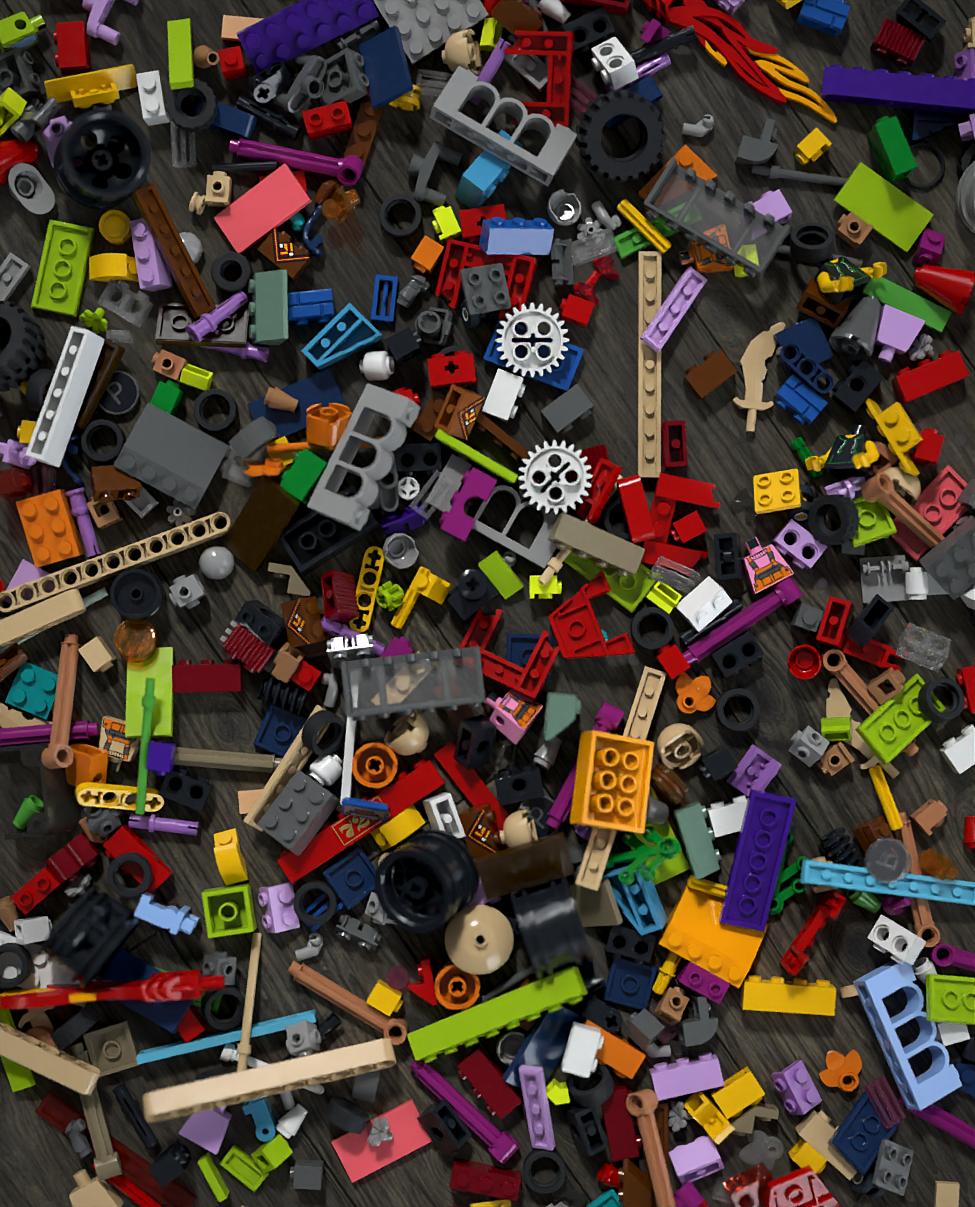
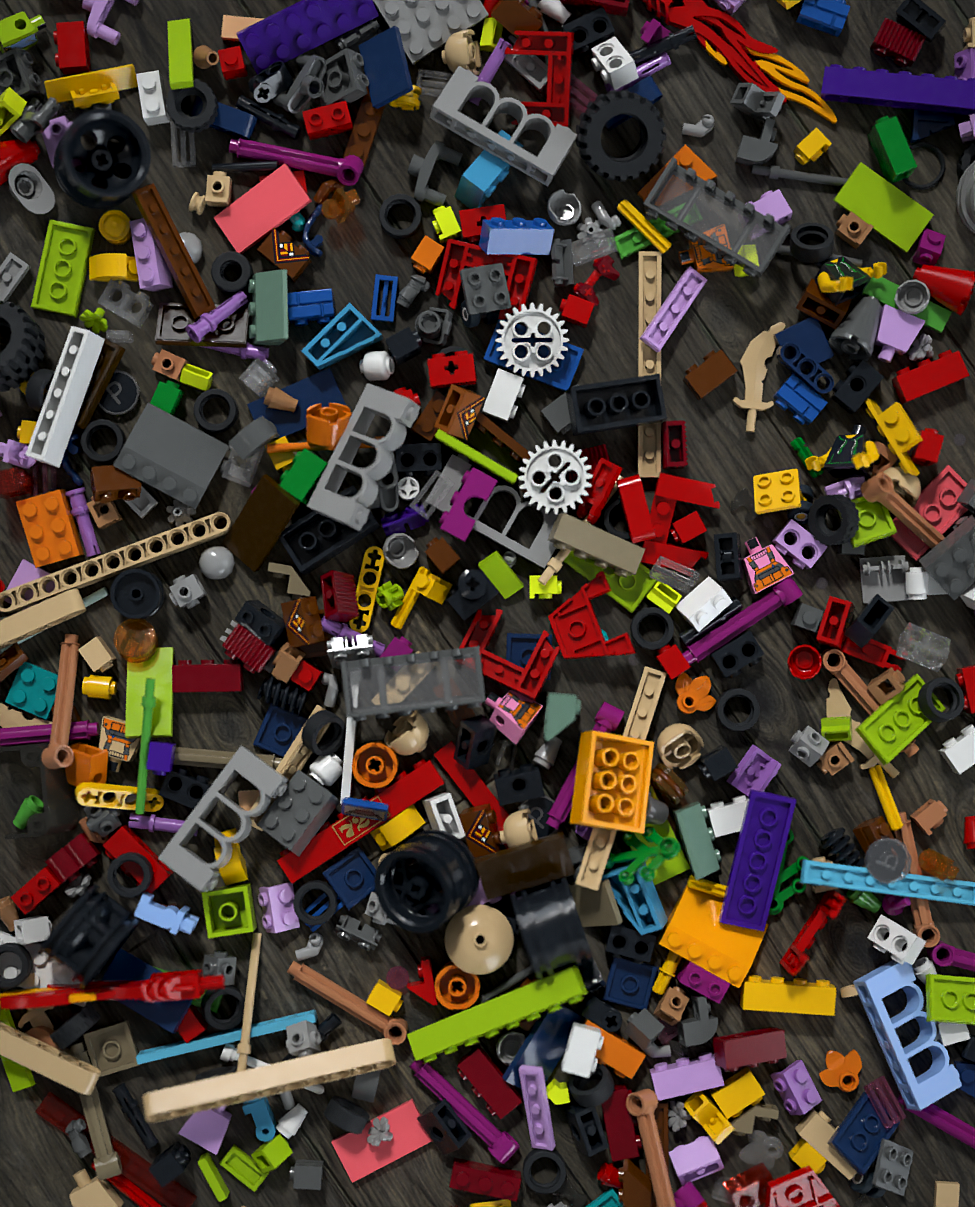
orange plate [243,458,285,477] -> none
none -> yellow brick [82,675,117,699]
none -> light grey fence [158,746,289,892]
none -> clear brick [239,357,279,398]
none -> reddish brown brick [425,537,461,574]
none -> black brick [566,374,667,436]
none -> dark red brick [713,1027,787,1072]
none -> dark grey brick [730,83,785,121]
none -> light grey hair [894,280,930,314]

